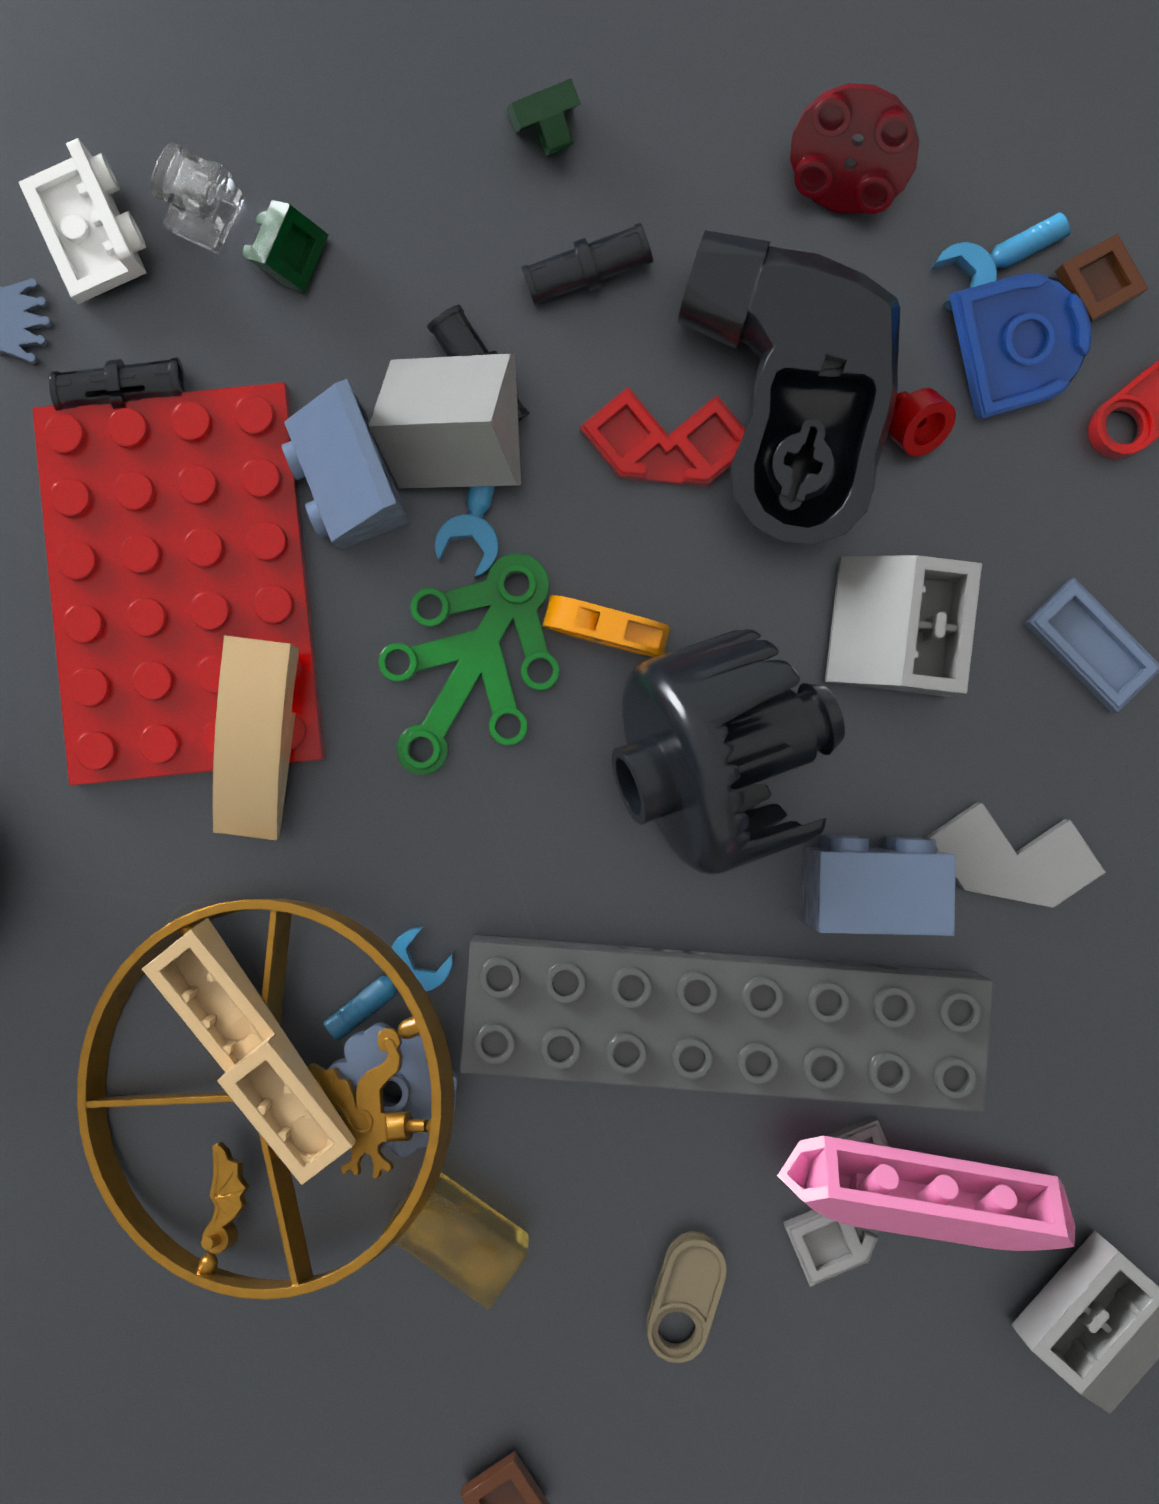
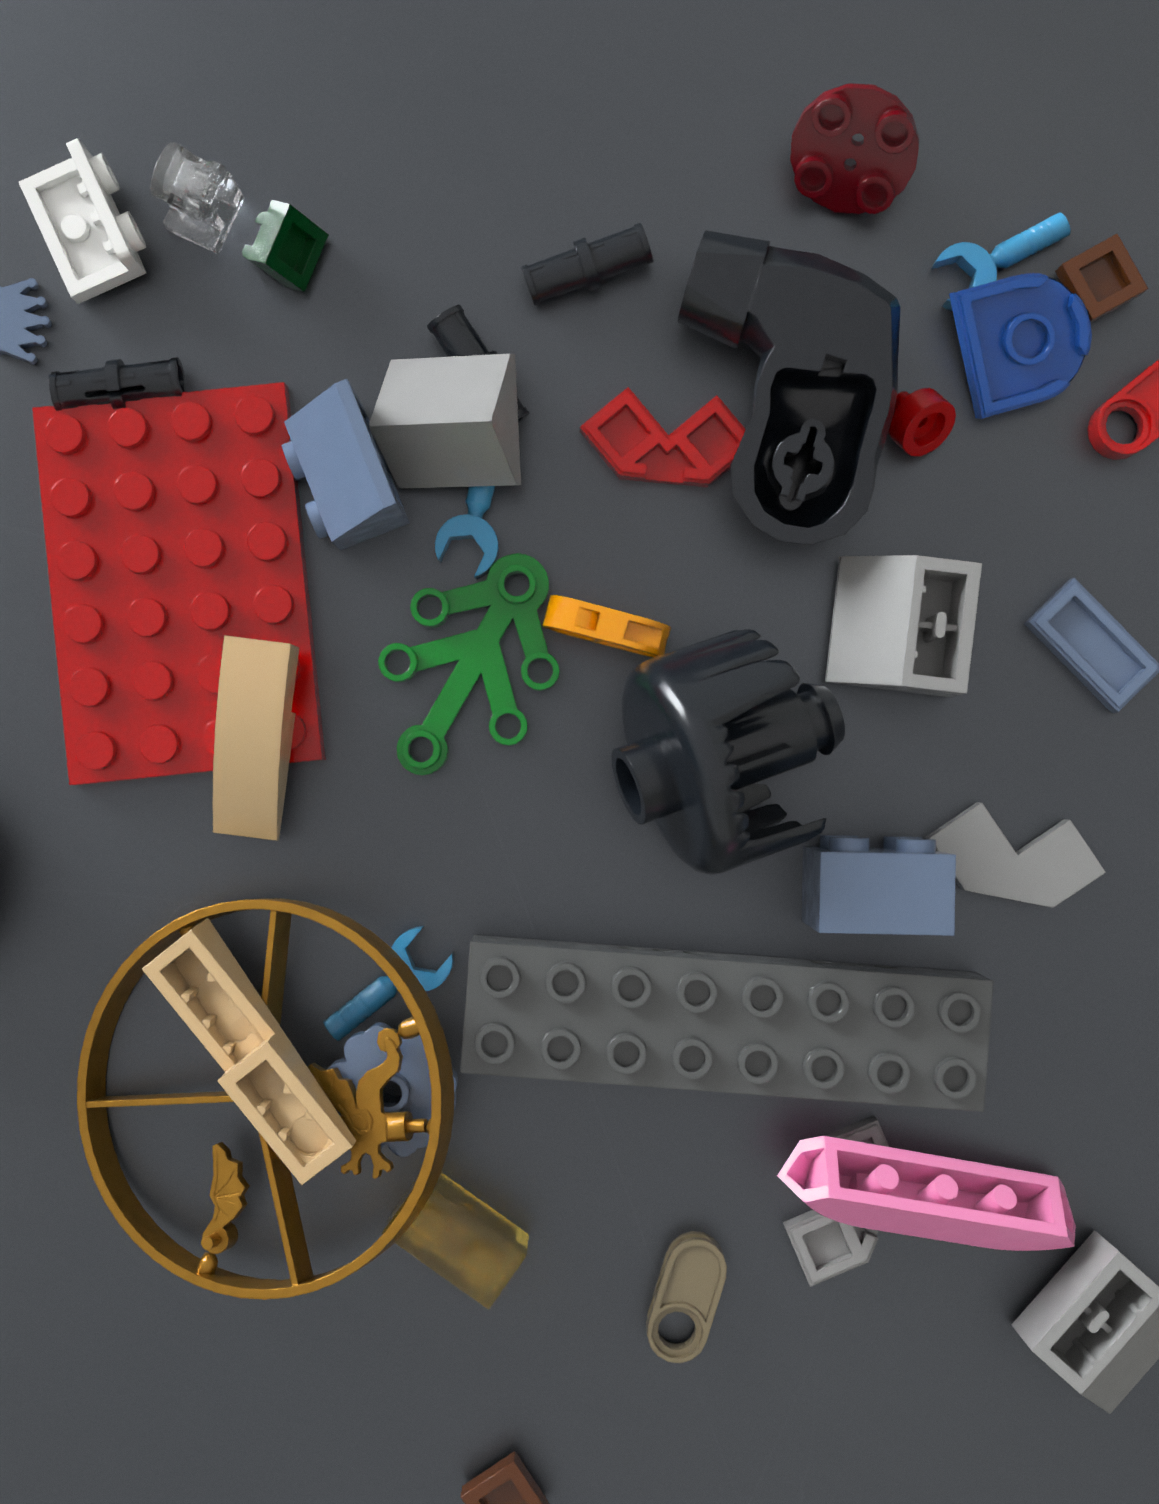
dark green tile [507,78,581,156] -> none

